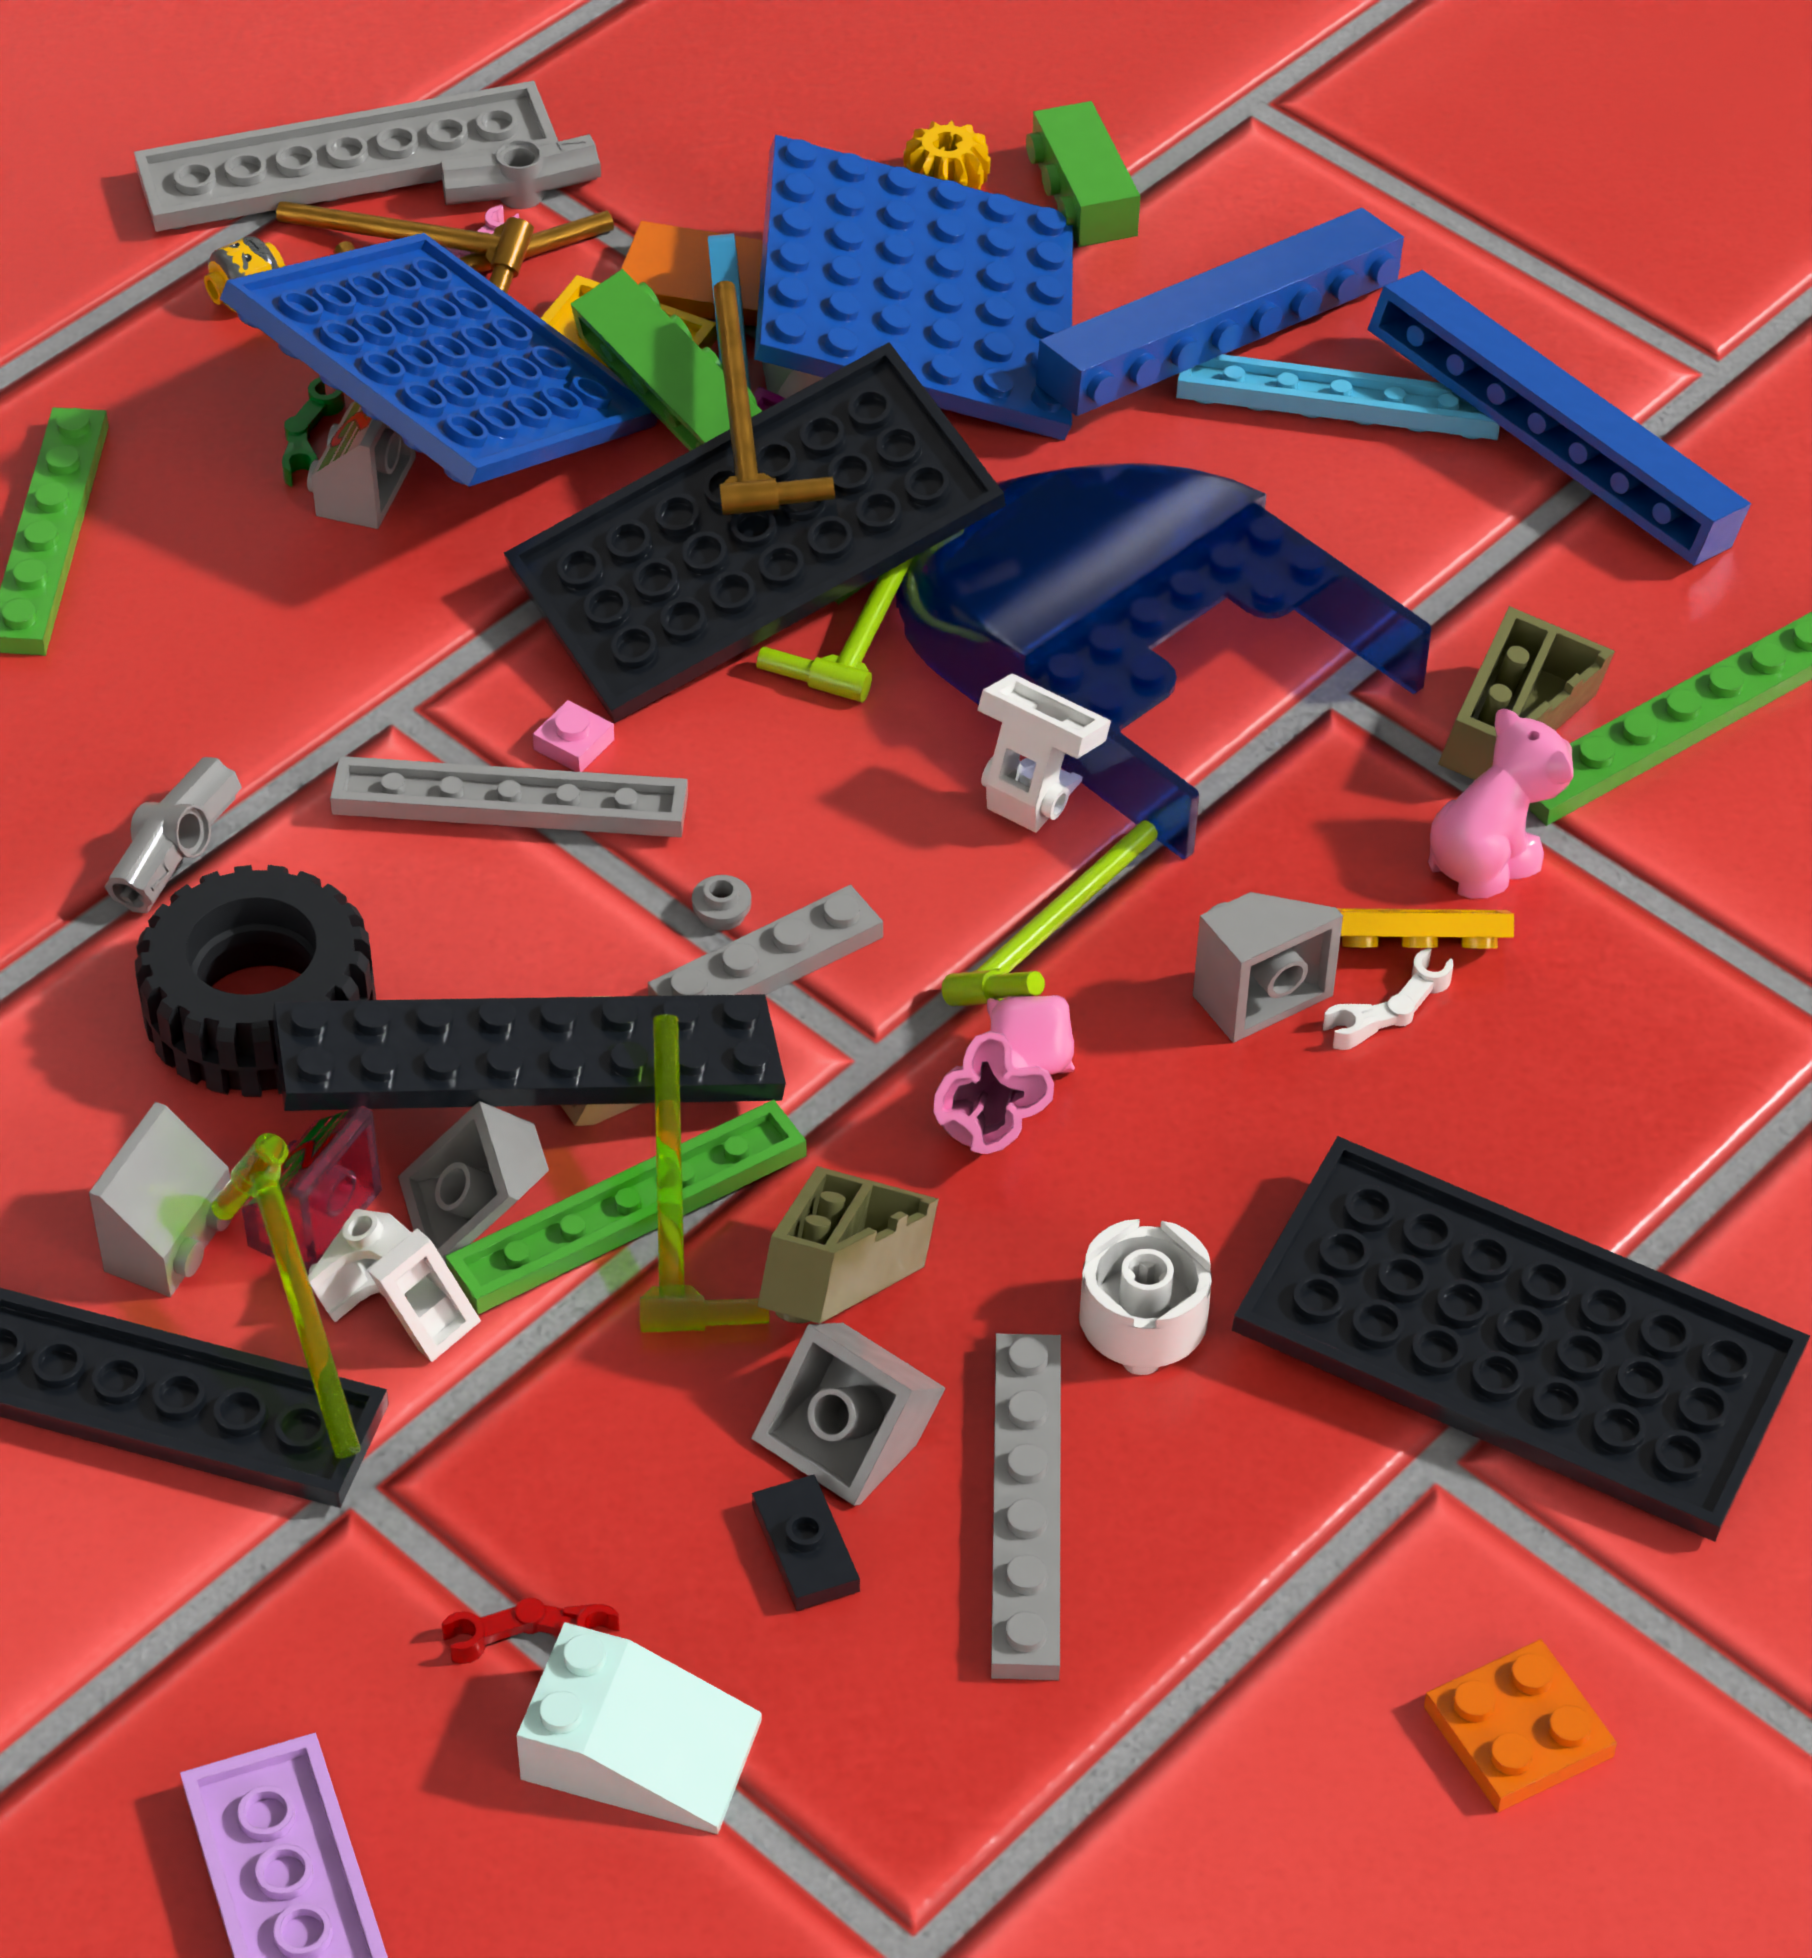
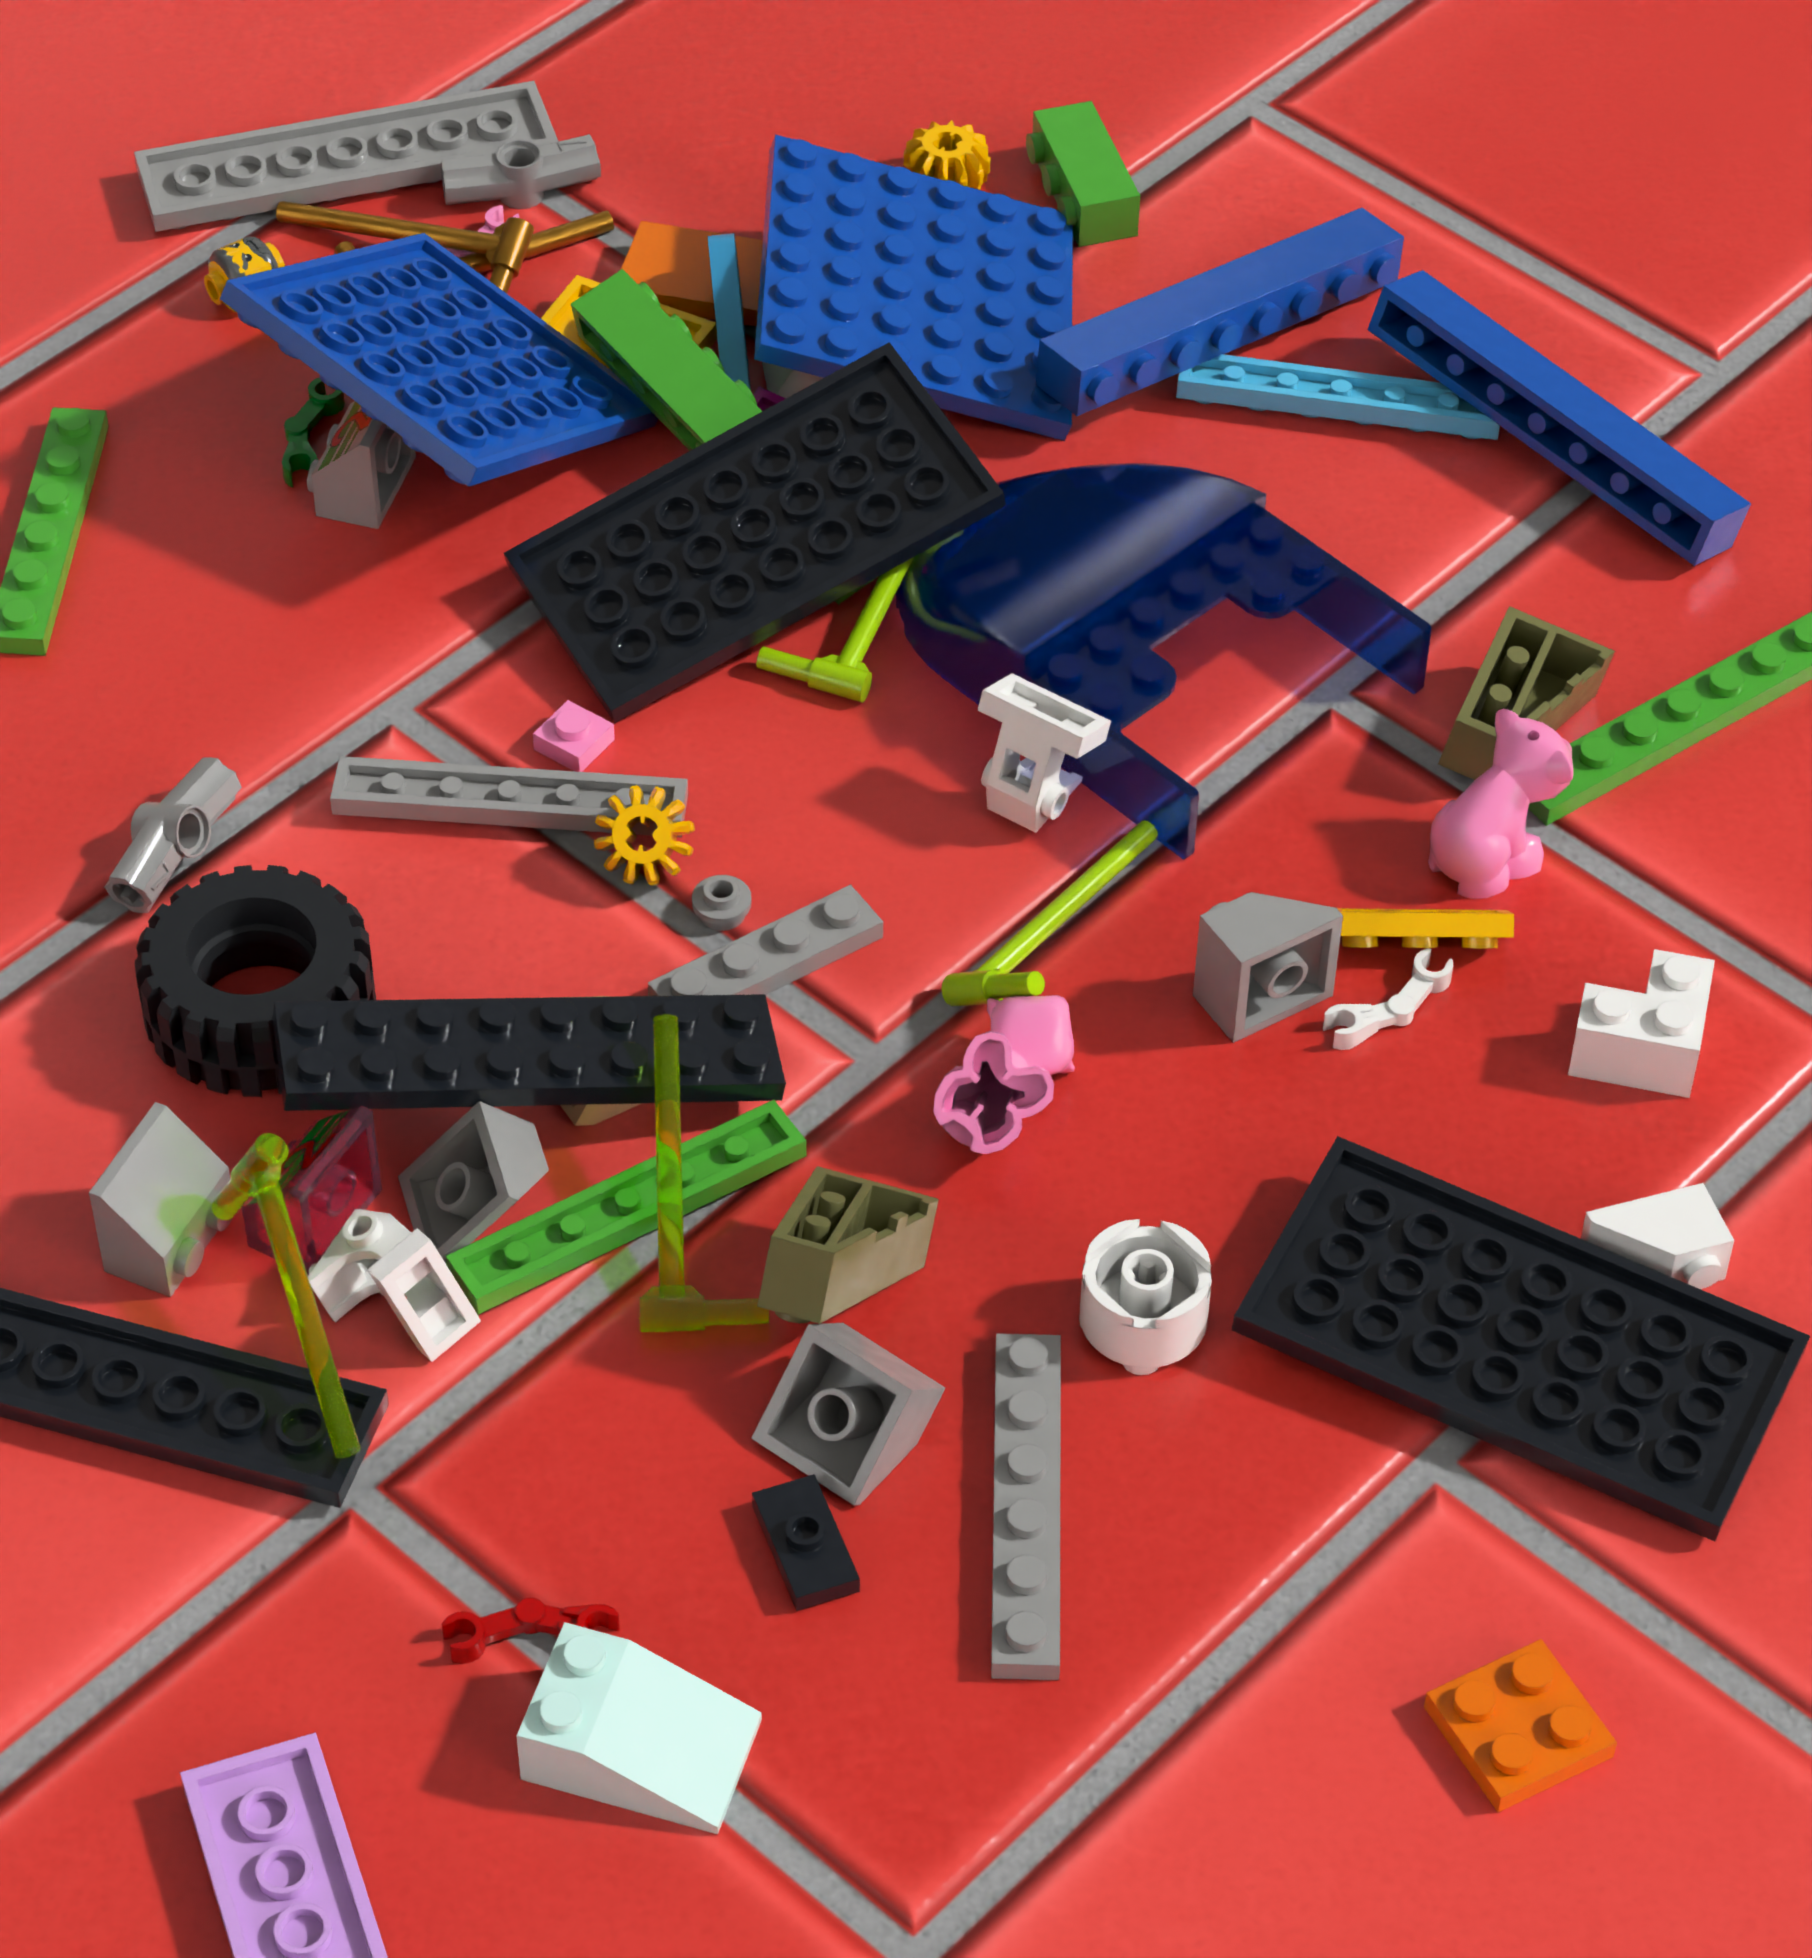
pearl gold bar [713,281,835,515] -> none
none -> yellow gear [594,785,695,886]
none -> white brick [1568,949,1715,1098]
none -> white slope [1581,1183,1734,1289]

